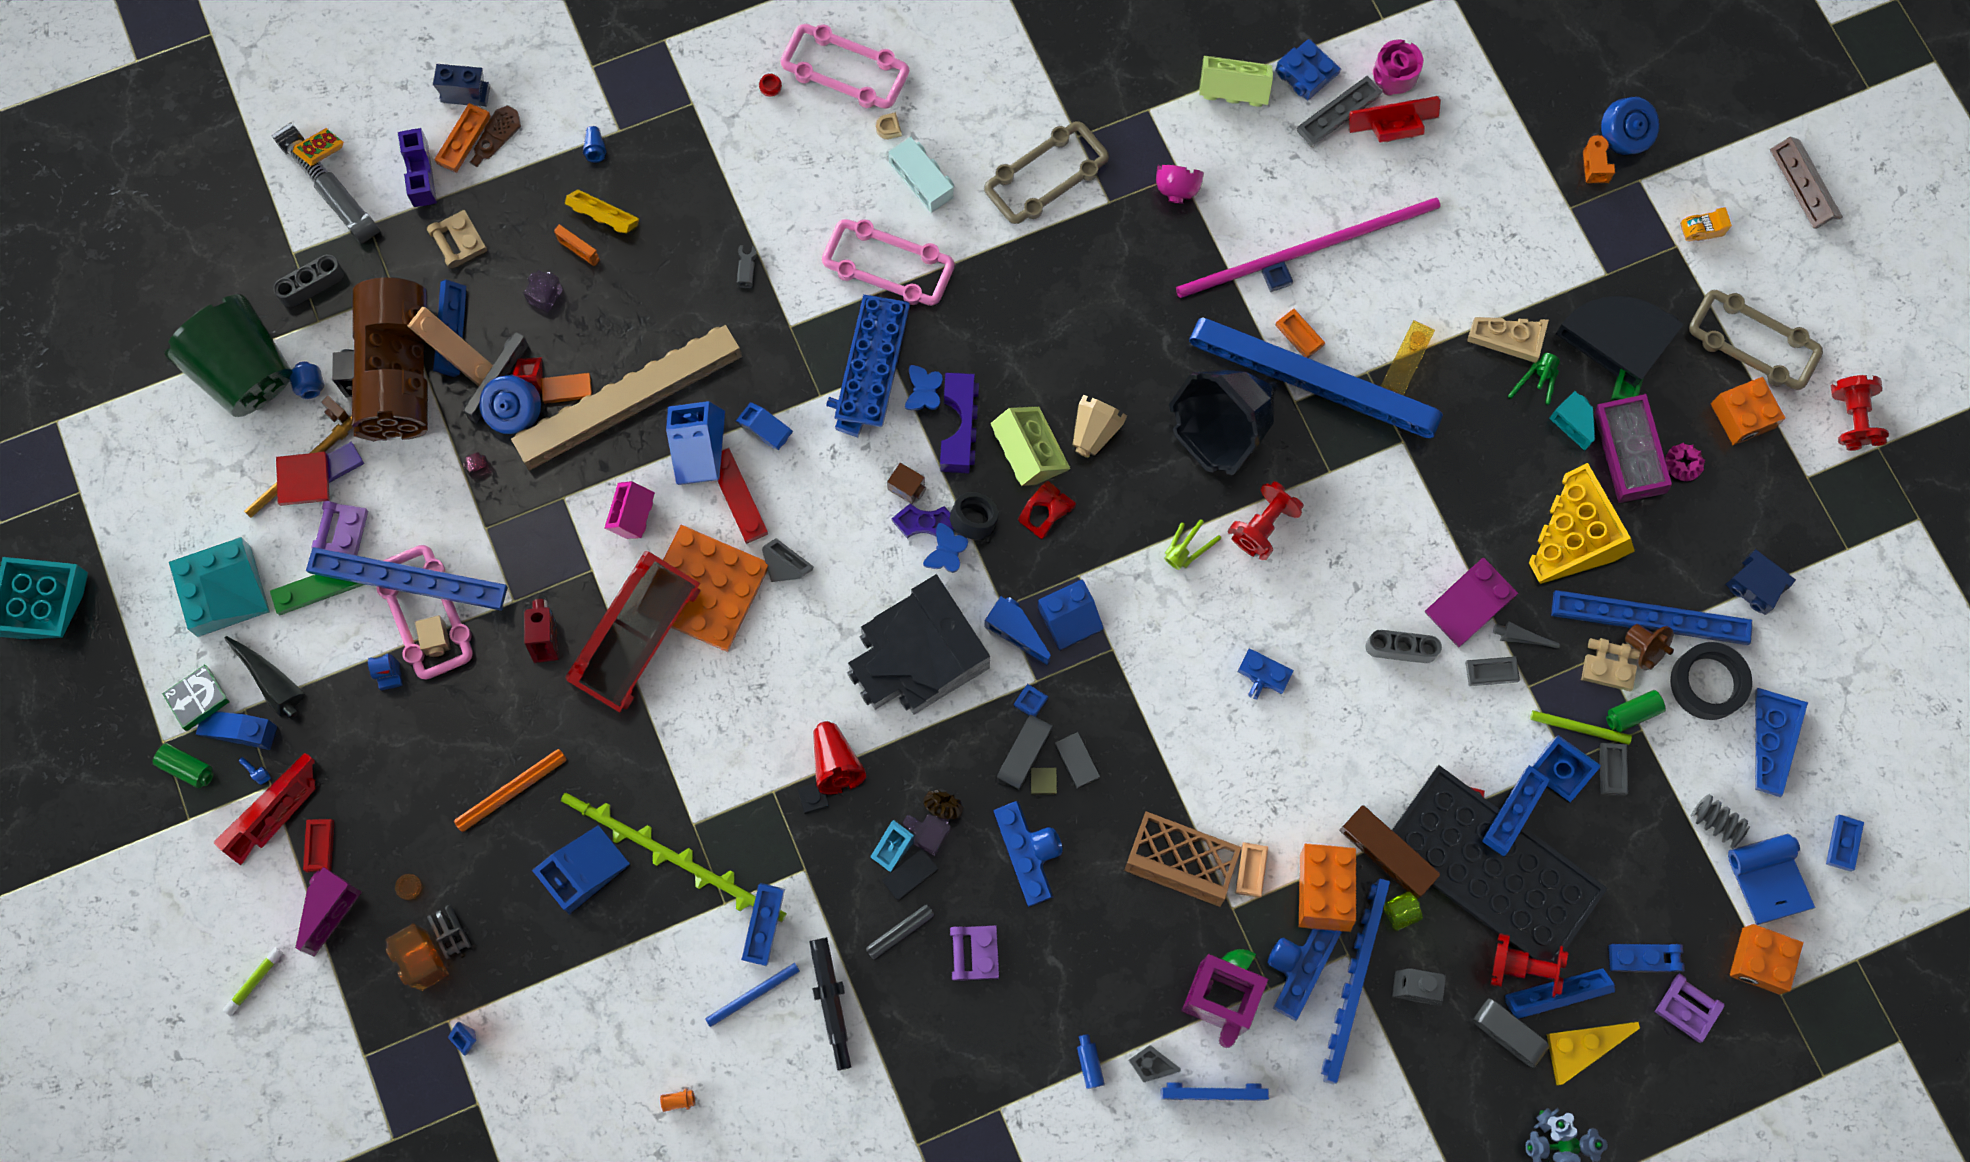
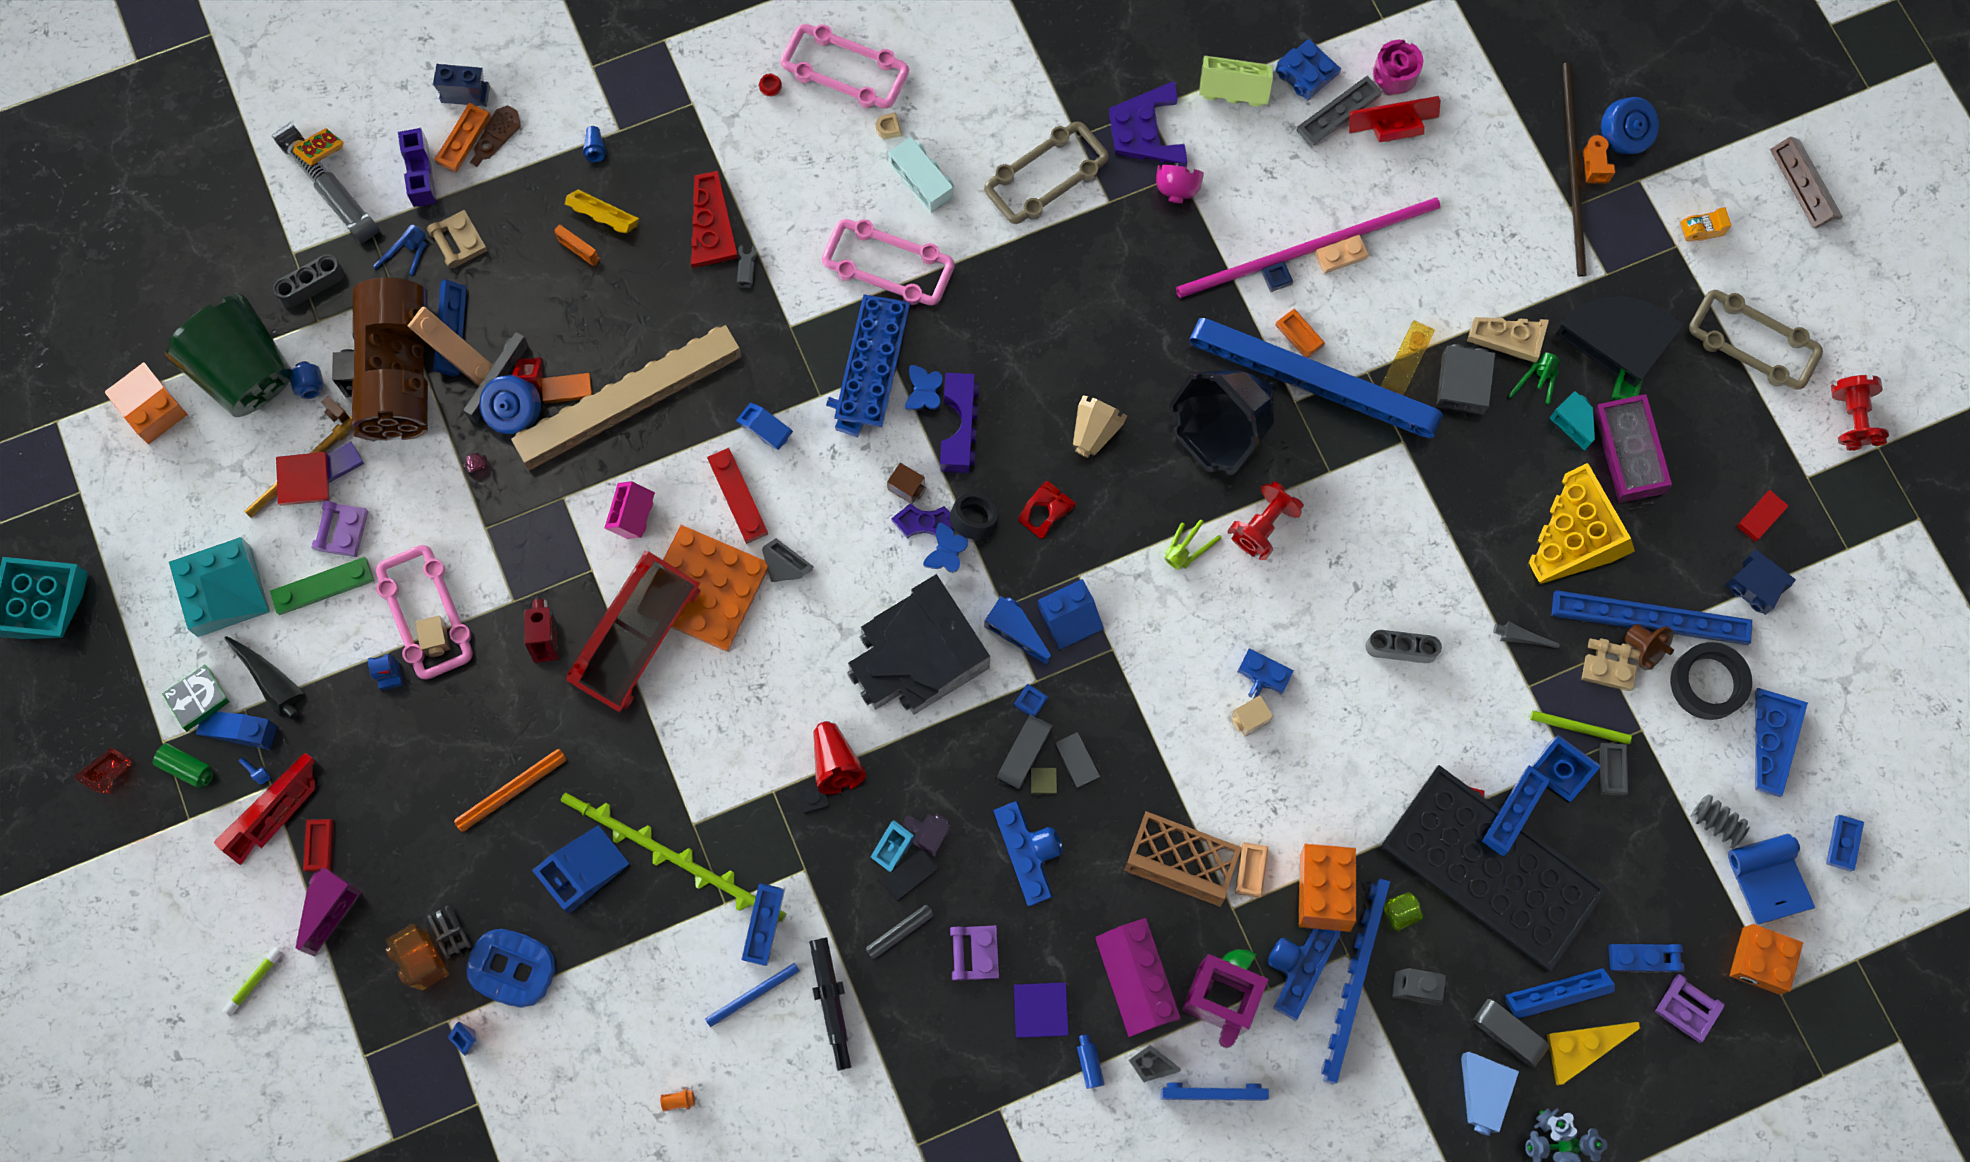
blue plate [306,547,508,611] -> none
clear orange plate [395,874,422,900] -> none
clear purple brick [523,270,563,313] -> none
slope [666,401,725,485] -> none
dark brown gear [923,790,964,819] -> none
yellowish green slope [990,407,1070,486] -> none
reddish brown panel [1339,805,1440,900] -> none
magenta slope [1424,557,1518,648] -> none
dark grey tile [1465,656,1520,686] -> none
red piece [1491,934,1568,998] -> none
green brick [1606,690,1666,732] -> none
dark pink gear [1665,443,1705,481] -> none
orange brick [1711,376,1786,445] -> none
none -> clear red slope [74,747,132,794]
none -> orange slope [105,362,188,444]
none -> blue plant [373,225,427,276]
none -> blue piece [466,929,556,1008]
none -> red wing [691,171,738,268]
none -> dark purple tile [1014,982,1068,1038]
none -> magenta slope [1095,918,1180,1037]
none -> dark purple wing [1109,82,1188,167]
none -> tan brick [1231,695,1273,737]
none -> light nougat plate [1315,235,1369,274]
none -> dark grey brick [1436,344,1495,415]
none -> light blue slope [1461,1052,1519,1136]
none -> dark brown piece [1562,63,1587,277]
none -> red tile [1737,490,1789,542]

